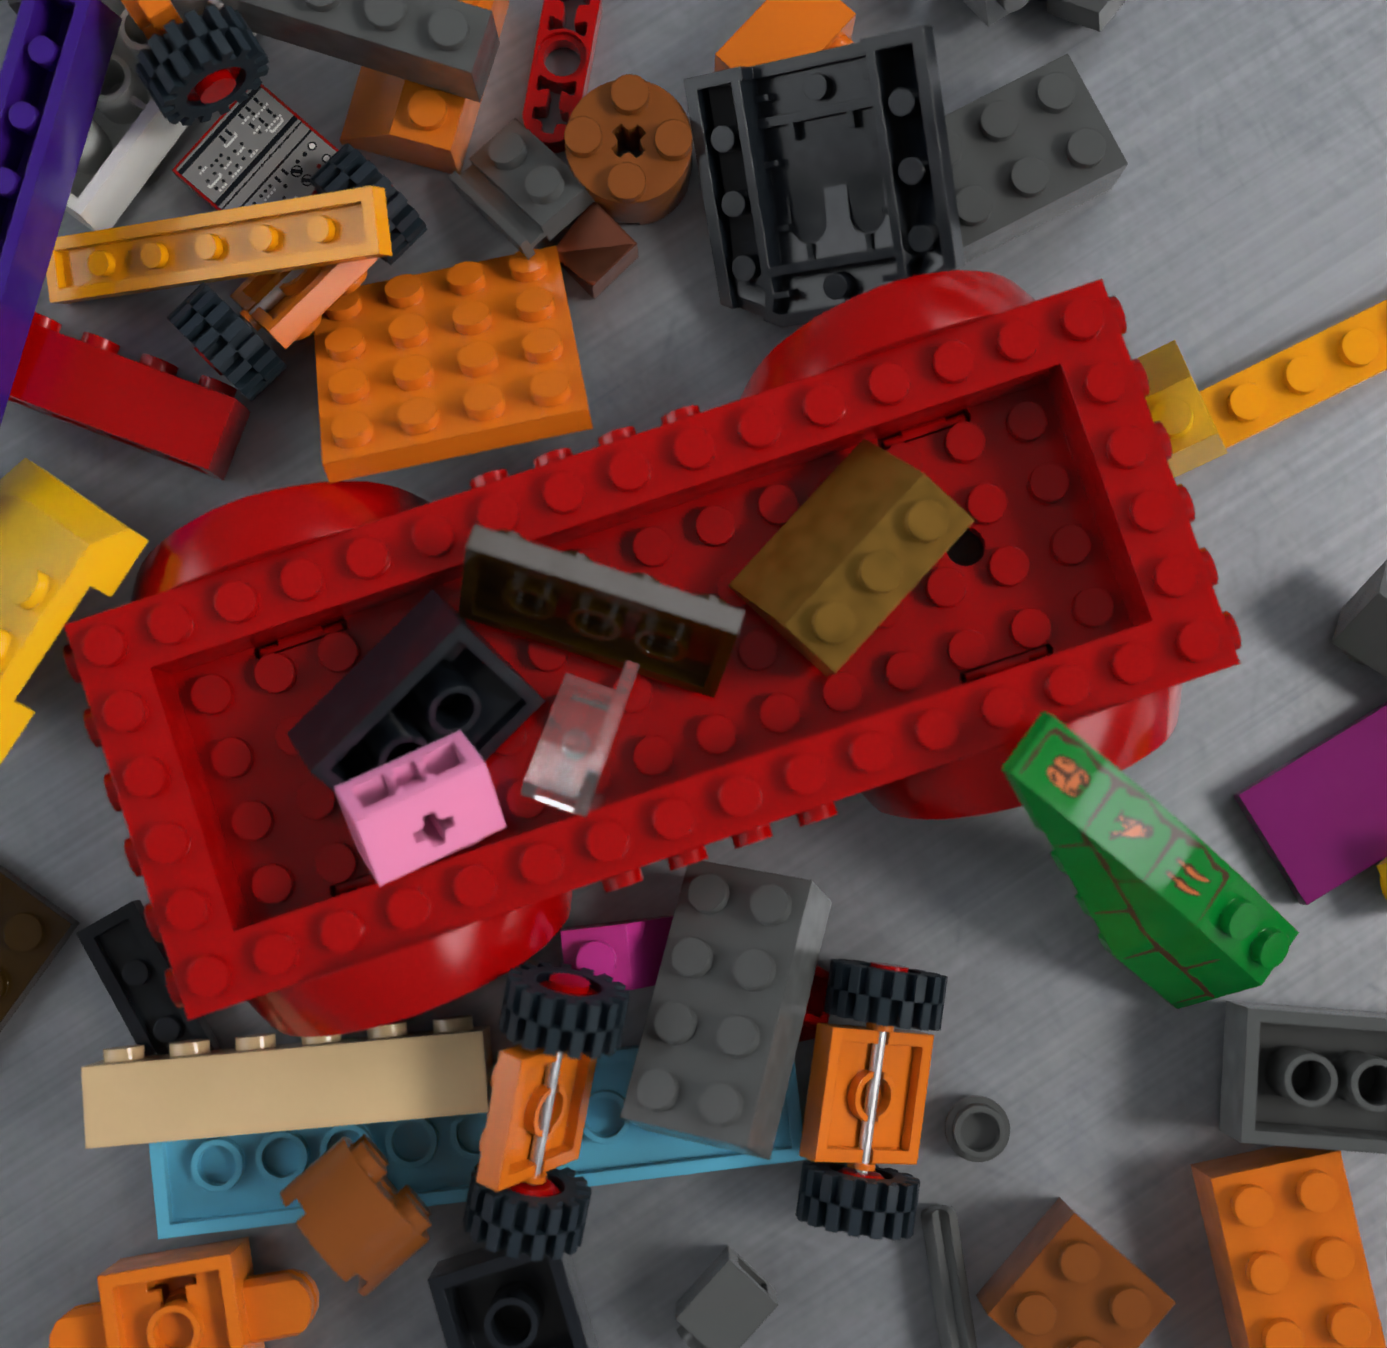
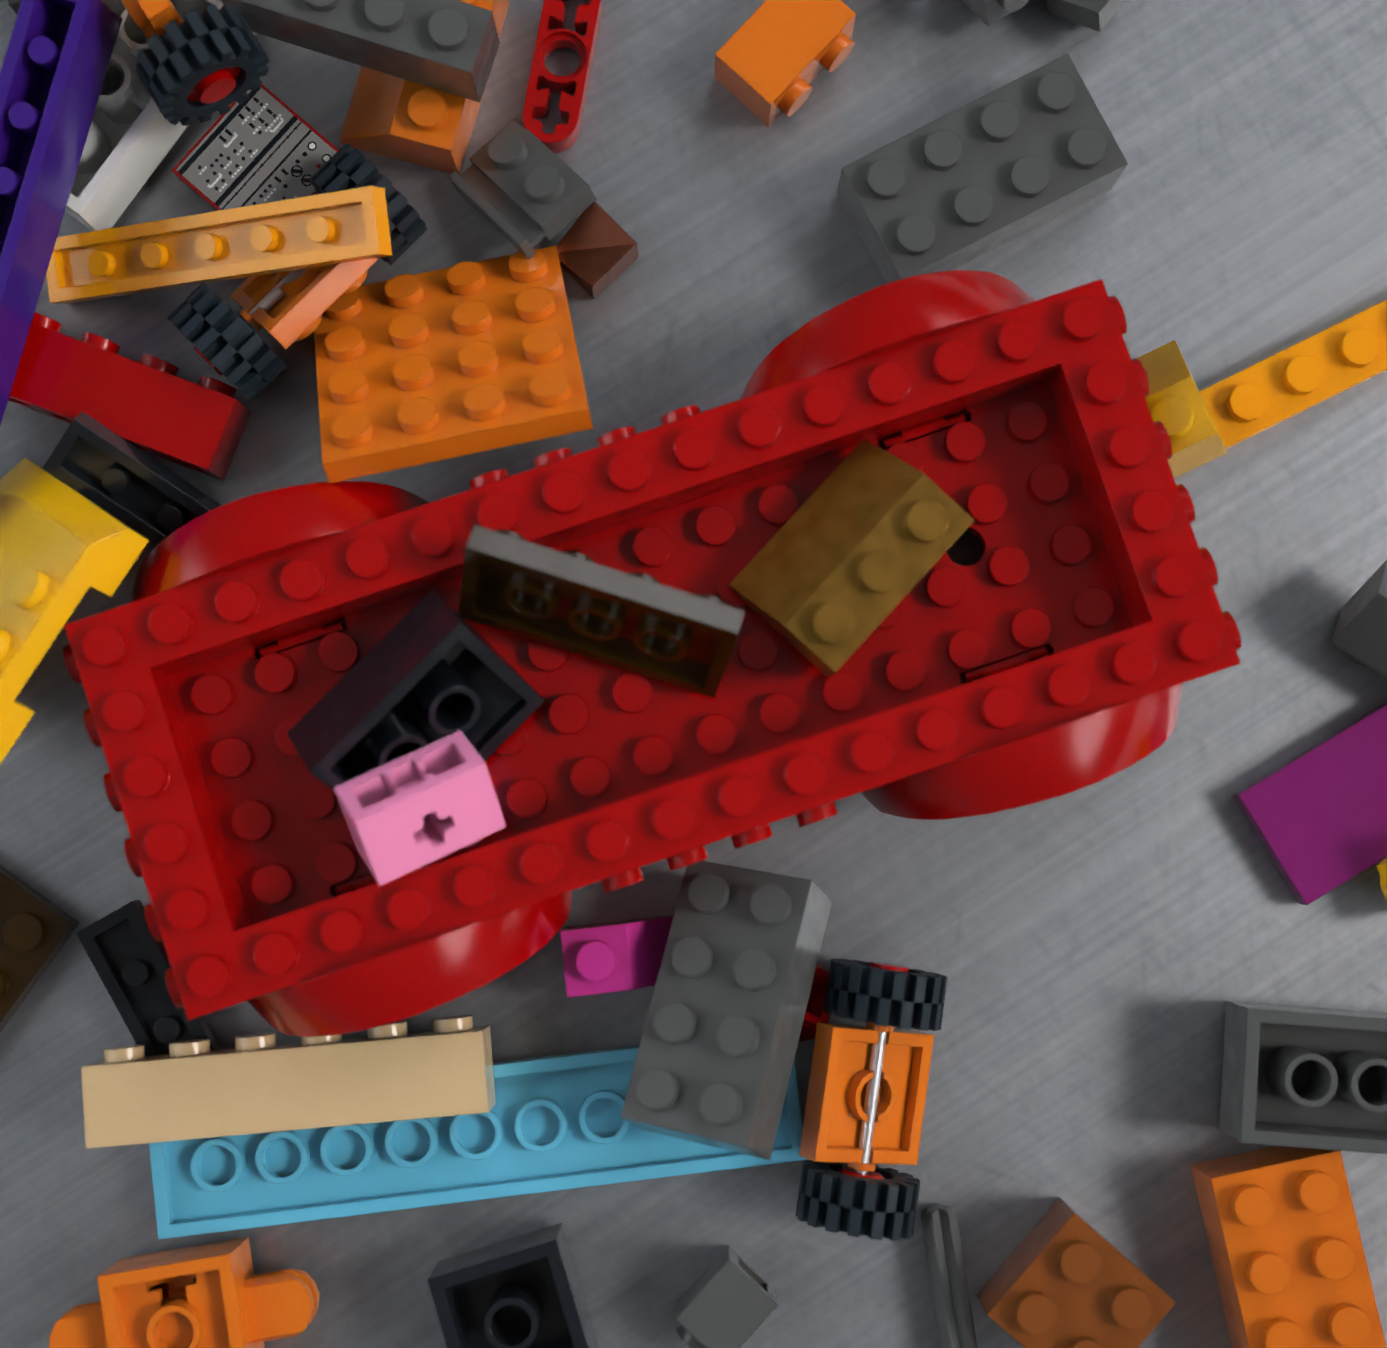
dark orange brick [280,1134,432,1297] -> none
plate [463,962,630,1261] -> none
clear panel [521,660,639,817] -> none
dark orange brick [564,74,693,225] -> none
black wedge [683,25,965,327] -> none
dark grey plate [944,1095,1010,1162] -> none
green wedge [1001,711,1299,1009] -> none
none -> black plate [43,411,222,545]

